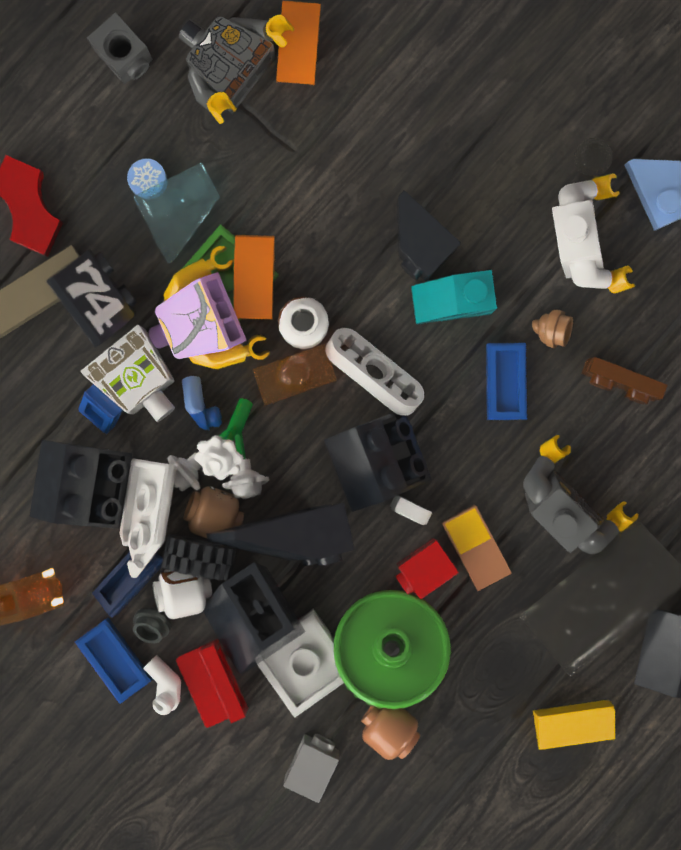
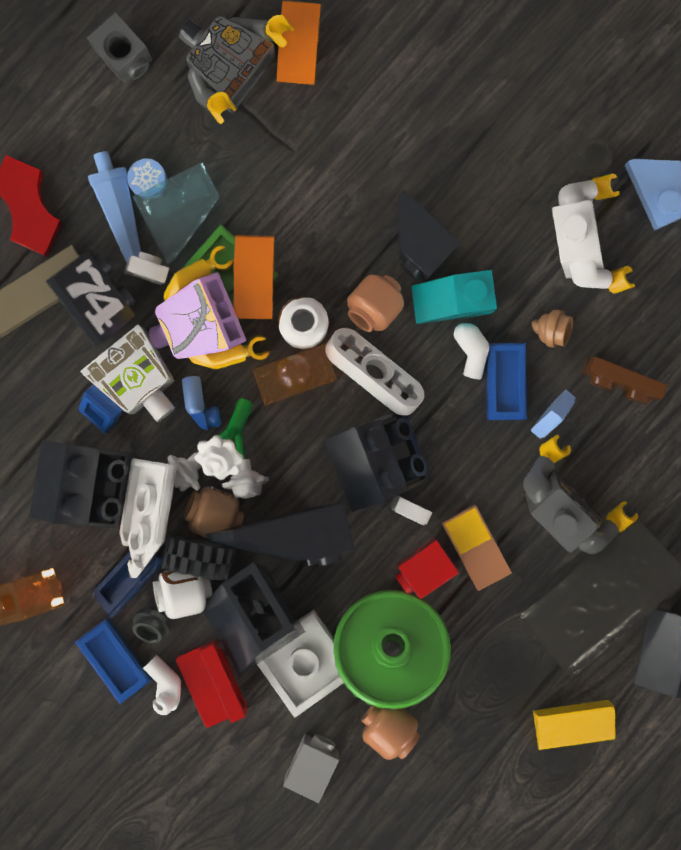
none -> light blue bar [88,151,141,262]
none -> white plate [124,252,169,285]
none -> nougat head [347,274,404,332]
none -> white arm [454,323,489,379]
none -> light blue tile [531,389,576,439]

